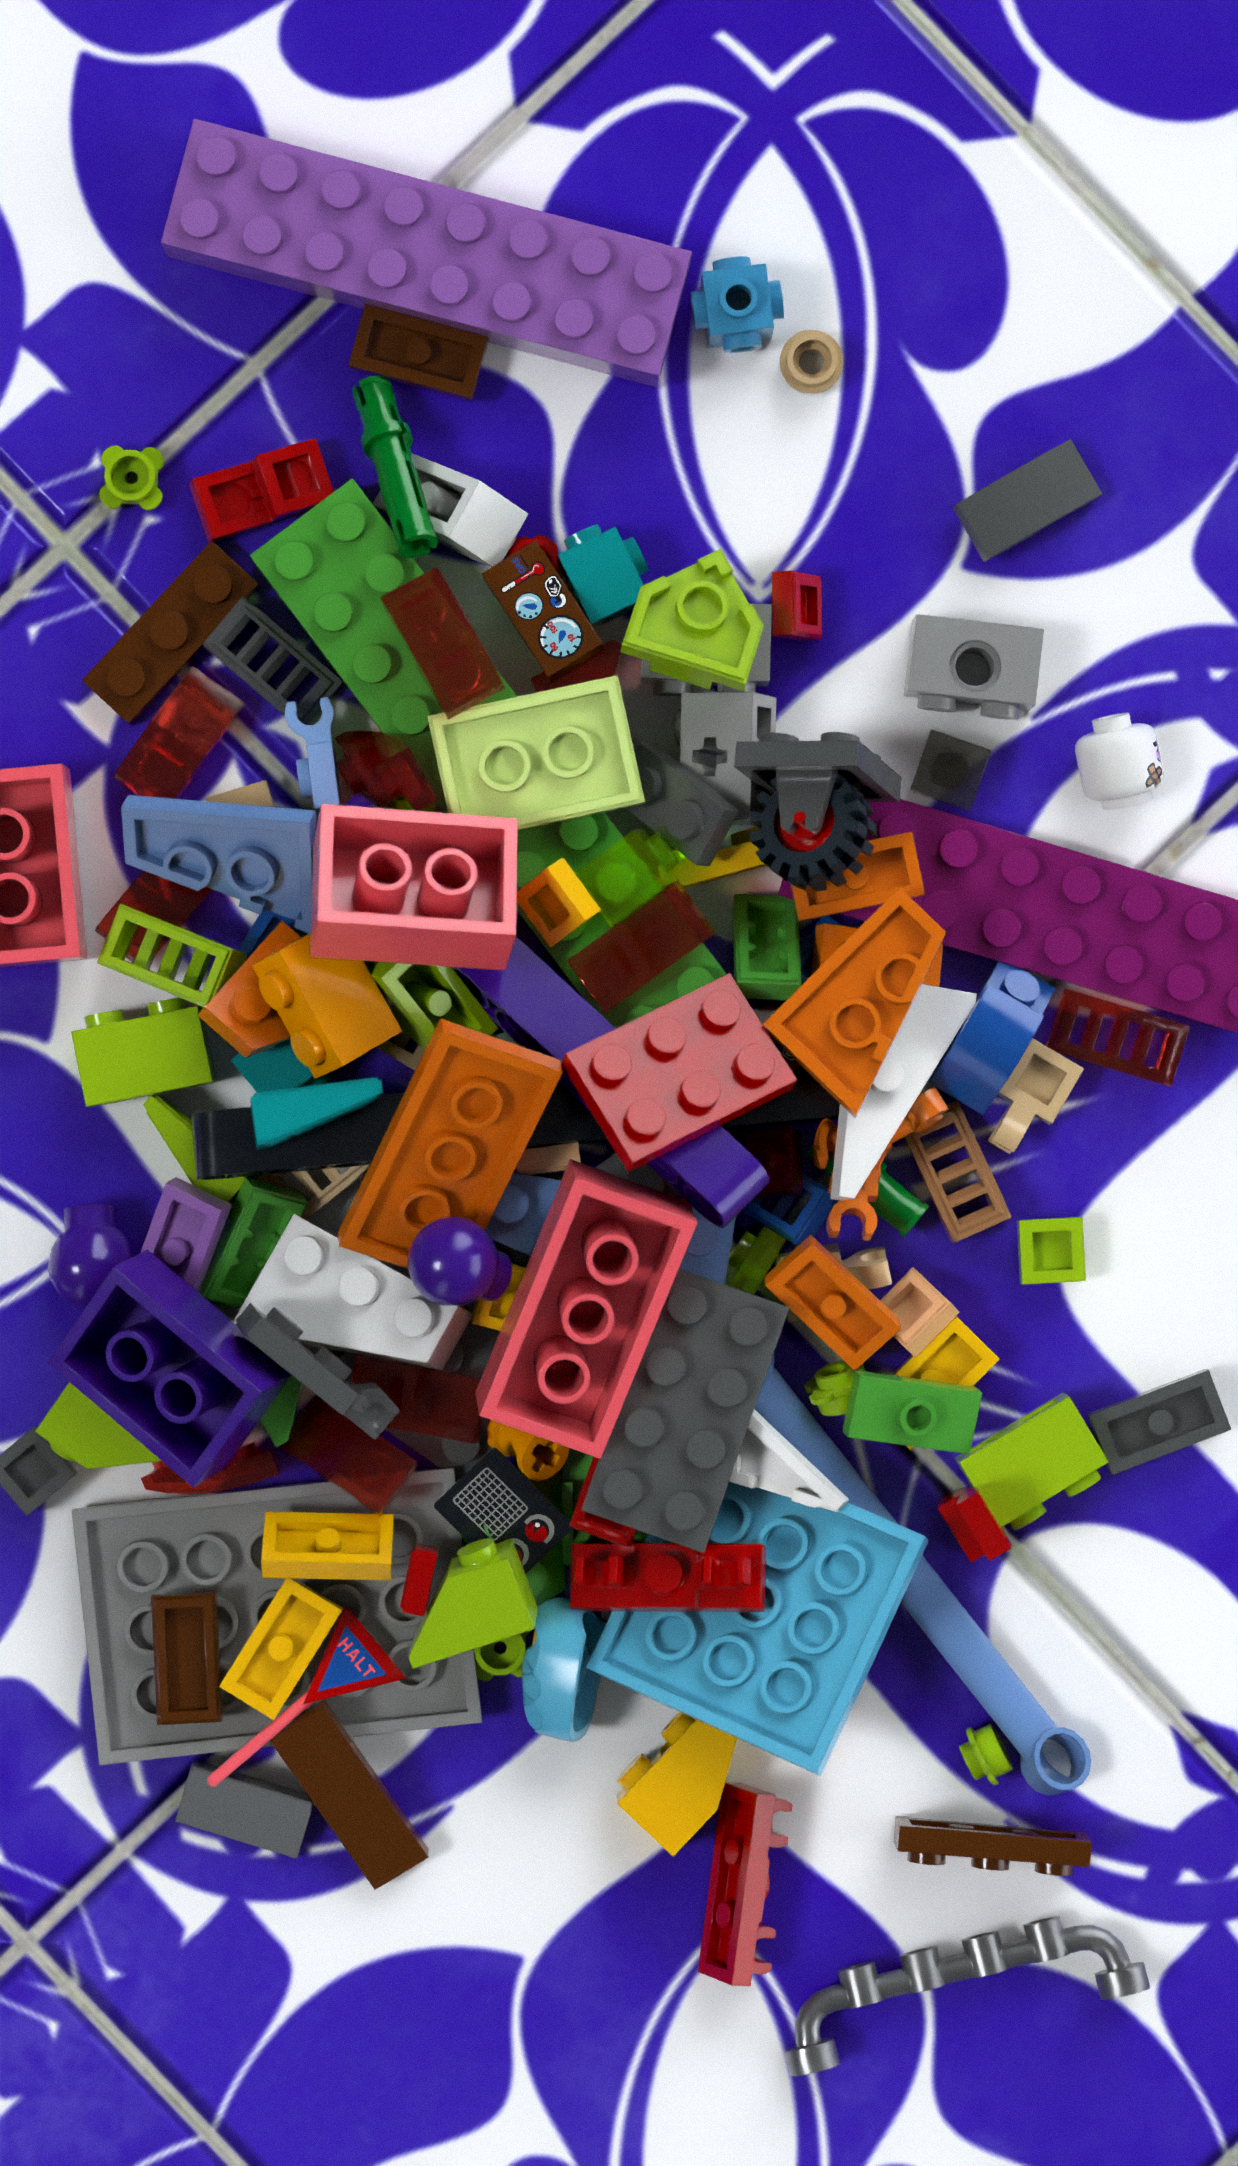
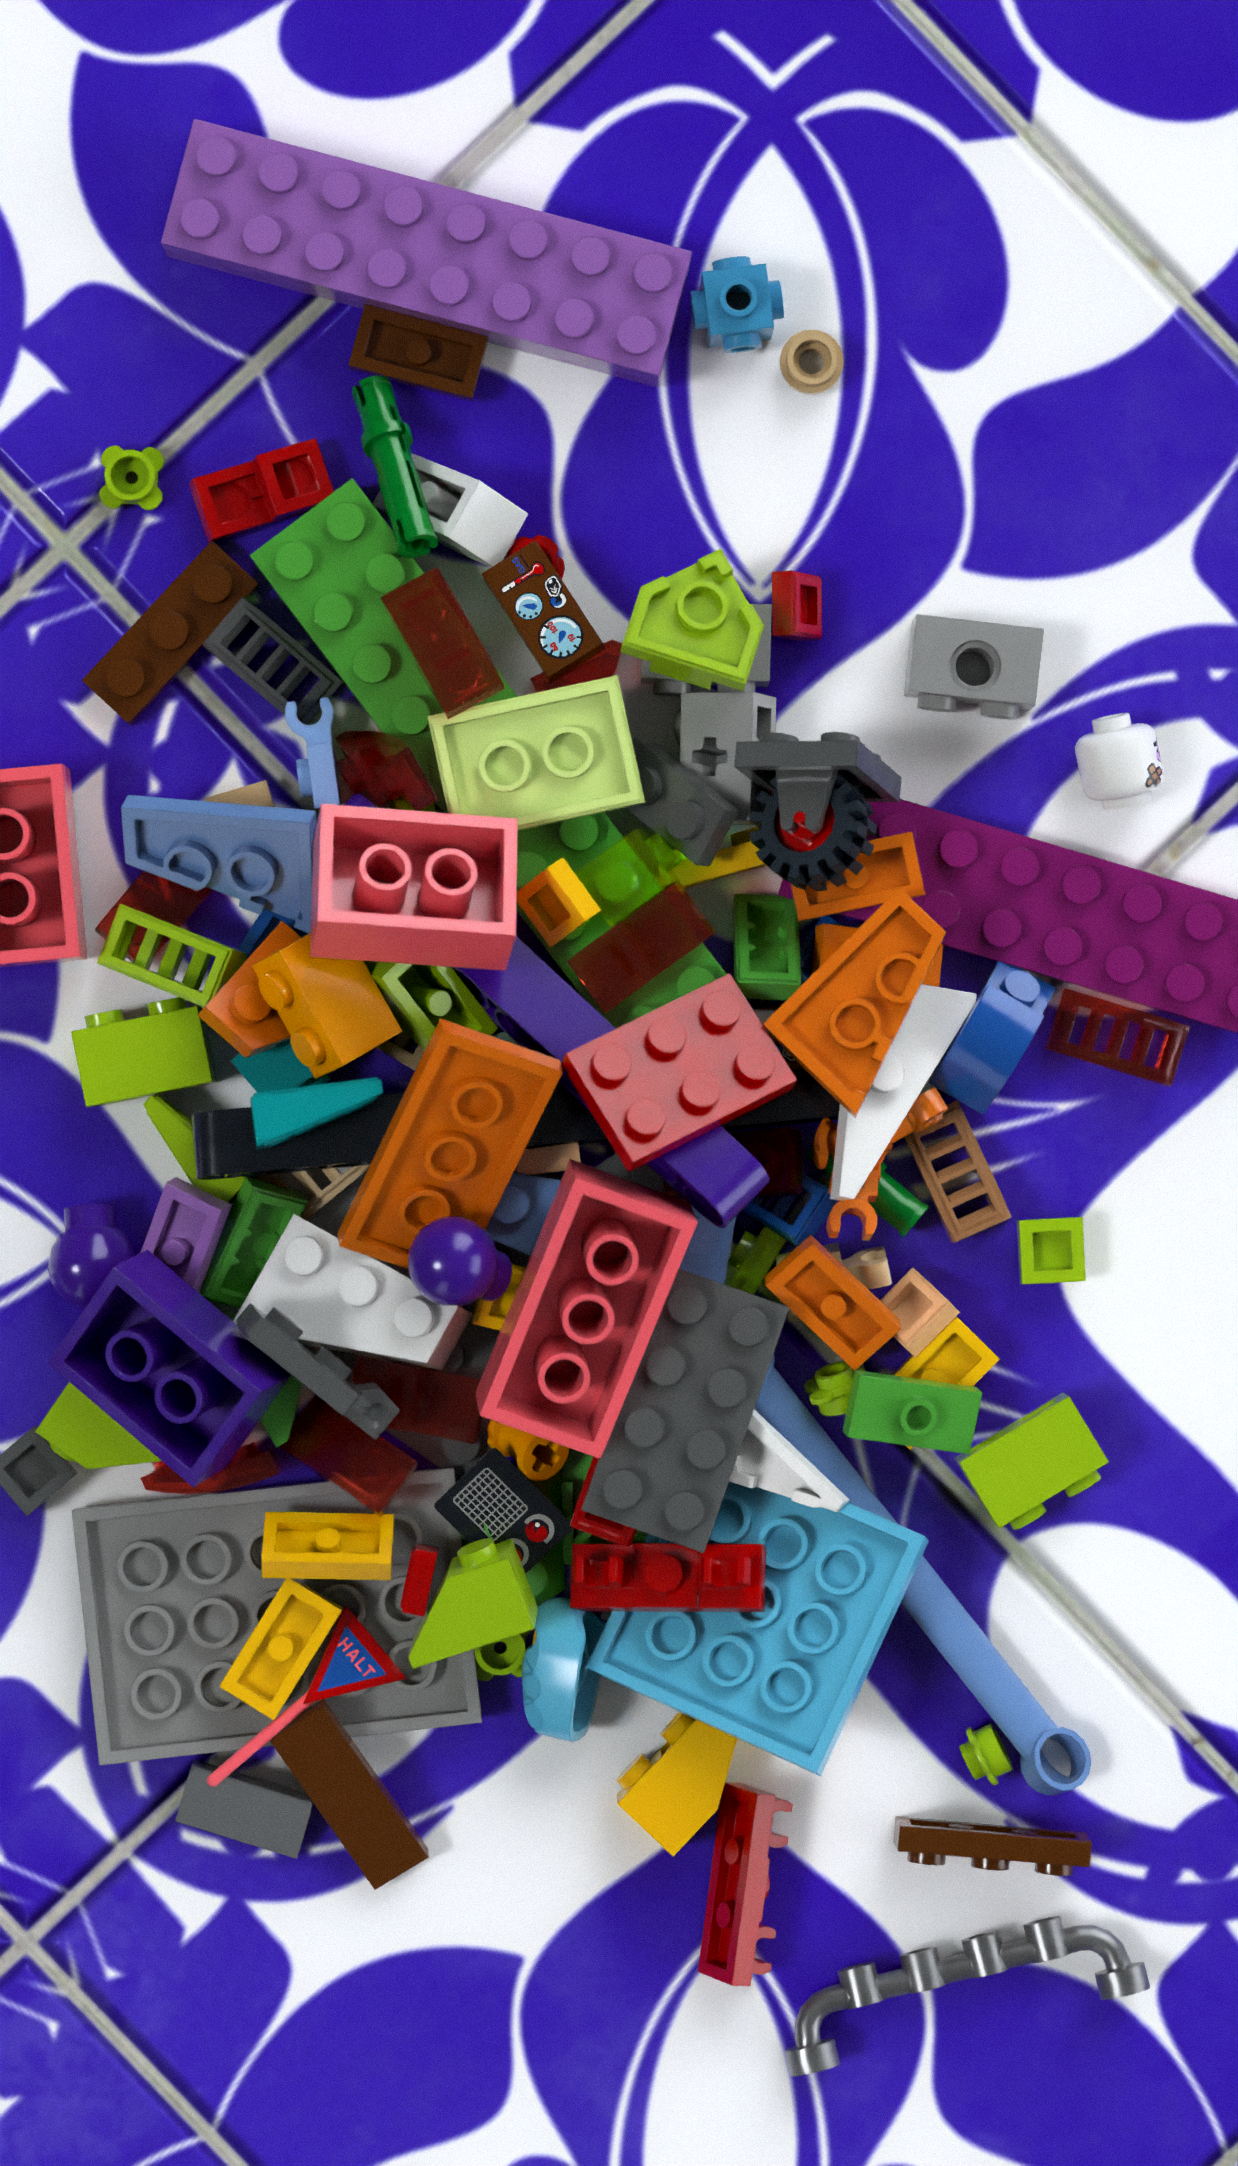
clear red slope [113,666,244,799] -> none
reddish brown tile [151,1591,223,1725] -> none
teal brick [558,524,649,629] -> none
clear smoke plate [909,729,991,812] -> none
red slope [938,1486,1012,1563] -> none
dark grey slope [952,439,1102,562] -> none
tan plate [987,1038,1084,1154] -> none
dark grey plate [1087,1369,1232,1475] -> none

